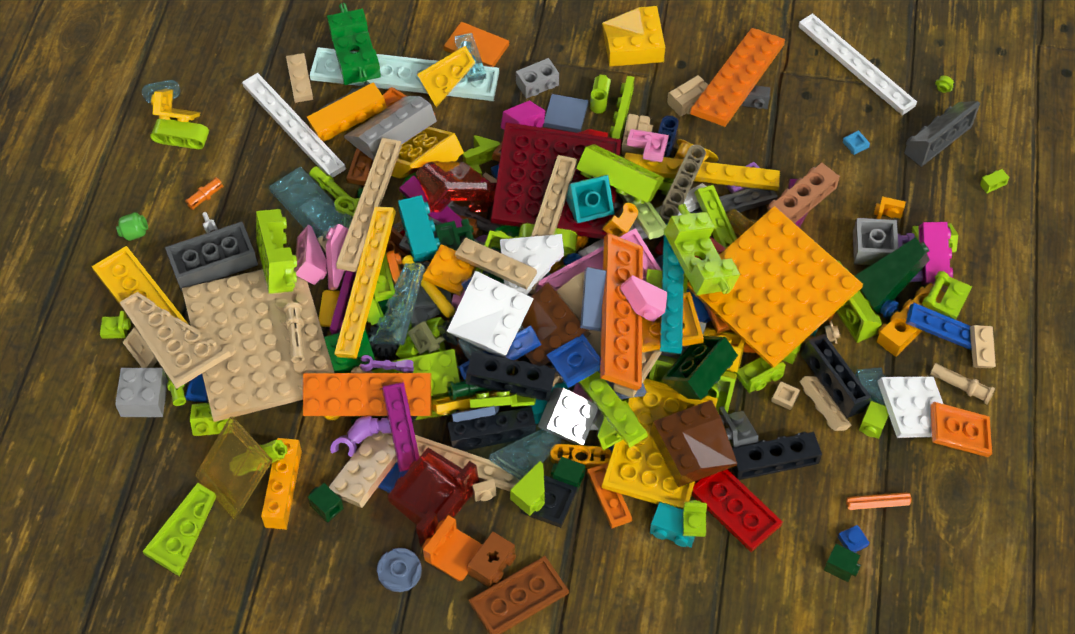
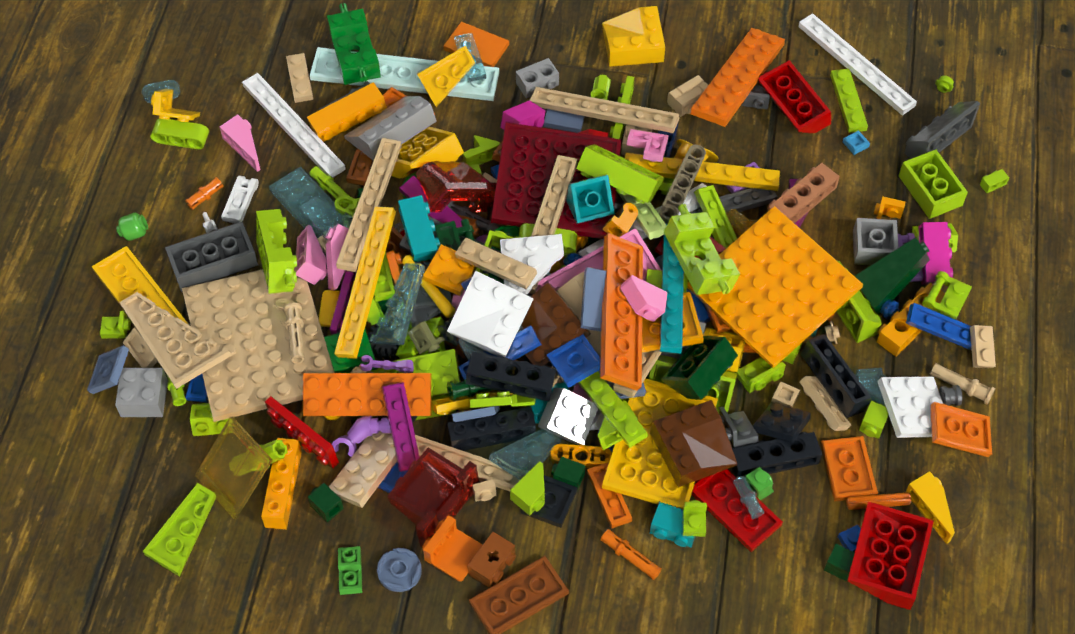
none -> sand blue tile [87,345,129,394]
none -> bright pink slope [220,115,260,172]
none -> white plate [221,176,259,223]
none -> red plate [265,396,339,469]
none -> bright green slope [338,546,362,595]
none -> tan plate [530,87,679,133]
none -> orange pin [600,529,662,580]
none -> clear light blue axle [734,476,764,519]
none -> bright green brick [744,467,774,501]
none -> black plate [753,402,810,443]
none -> red slope [758,60,831,133]
none -> orange tile [821,436,878,502]
none -> lime plate [830,69,868,133]
none -> red slope [847,501,934,610]
none -> lime brick [899,150,968,219]
none -> yellow slope [906,471,955,544]
none -> dark grey wheel [939,385,962,406]

